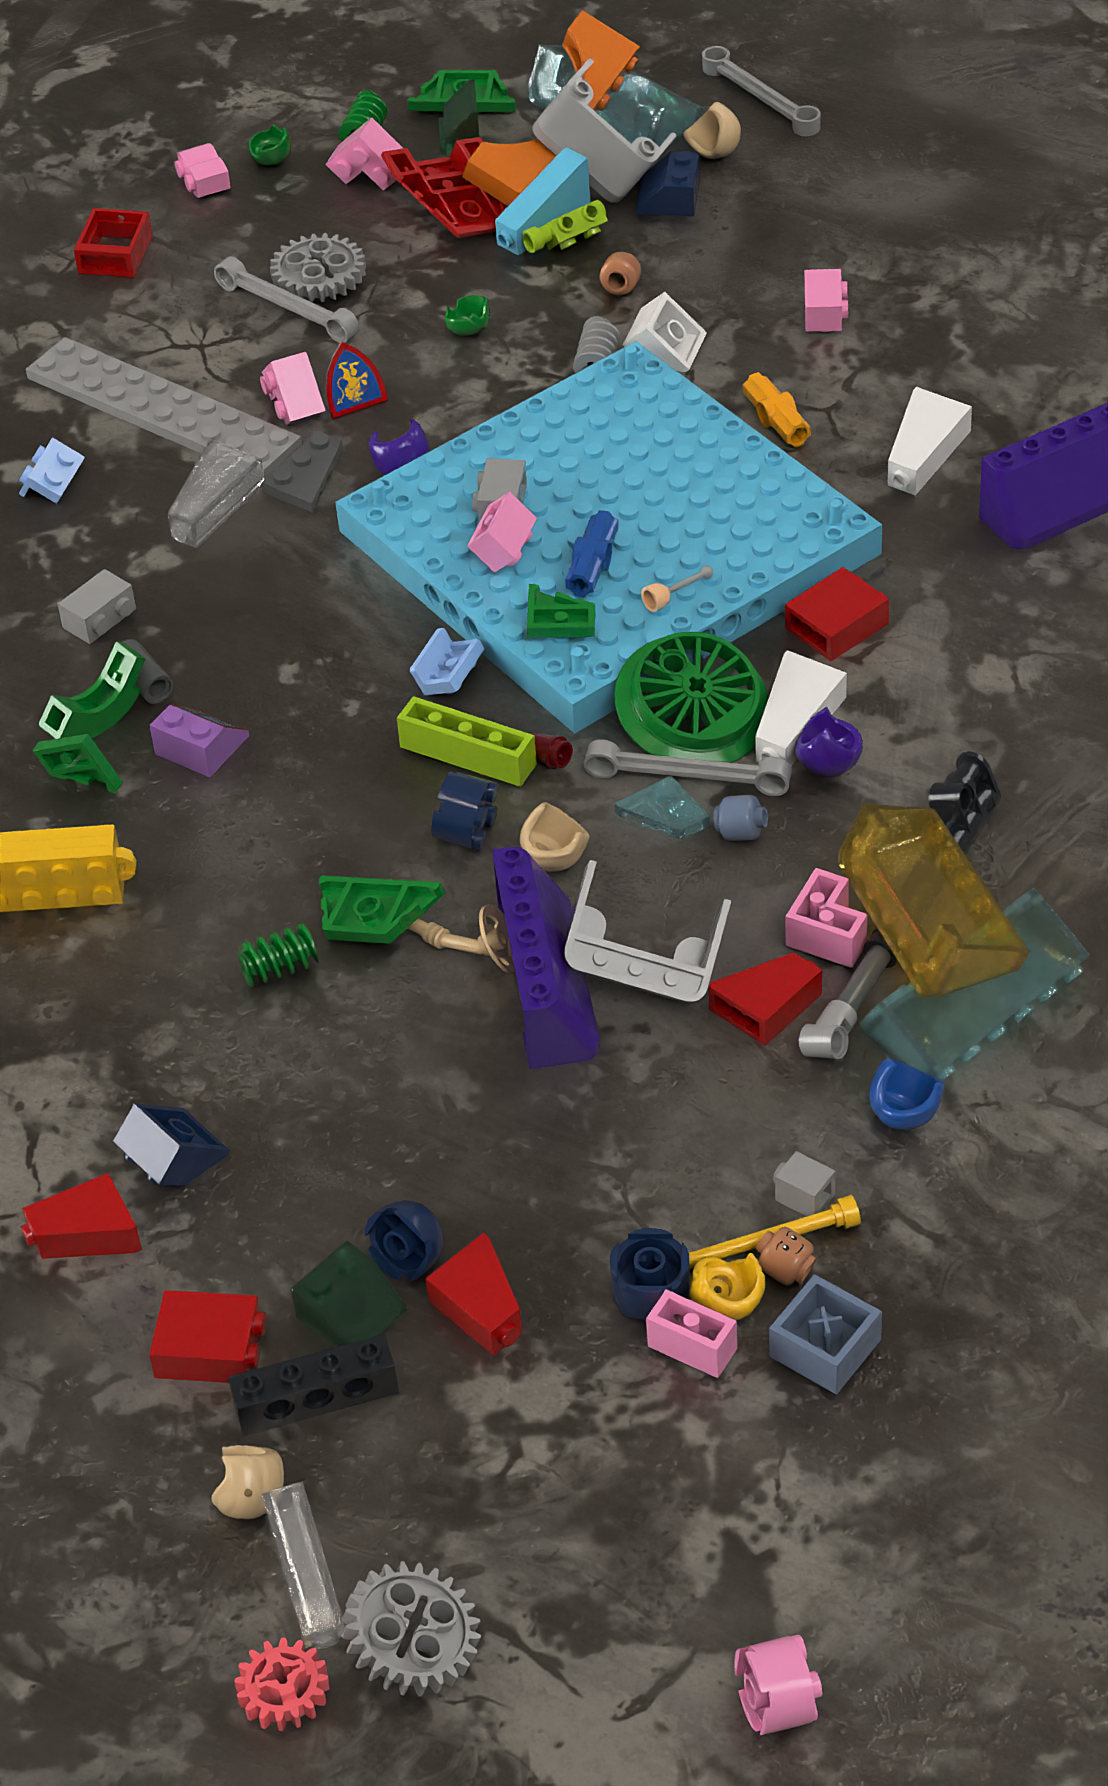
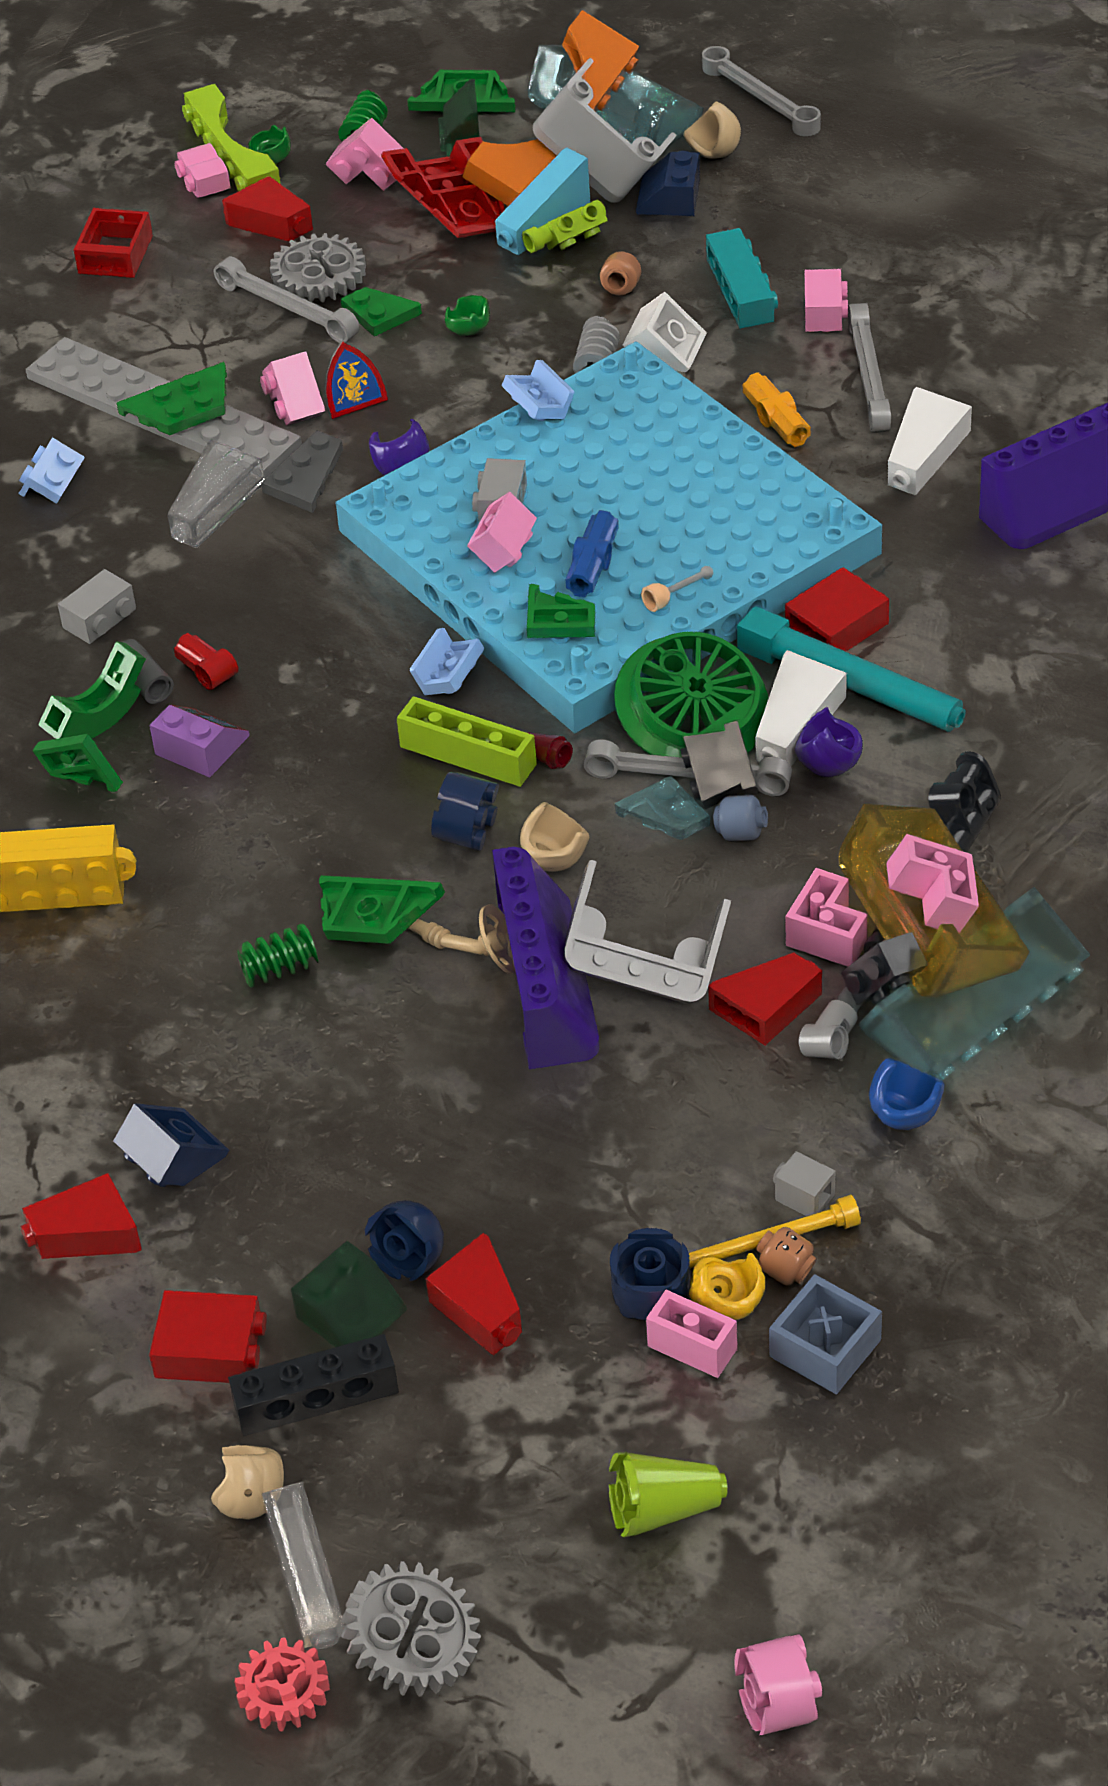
none -> green wing [116,362,227,436]
none -> red piece [174,633,239,690]
none -> lime arch [182,83,281,191]
none -> red slope [222,176,313,241]
none -> green wing [341,287,422,337]
none -> light blue bracket [502,360,574,421]
none -> lime cone [609,1452,728,1537]
none -> hips [680,720,759,809]
none -> teal brick [706,228,778,329]
none -> teal brick [737,606,966,732]
none -> black brick [841,932,928,1005]
none -> light grey piece [848,303,891,432]
none -> bright pink brick [887,834,979,935]

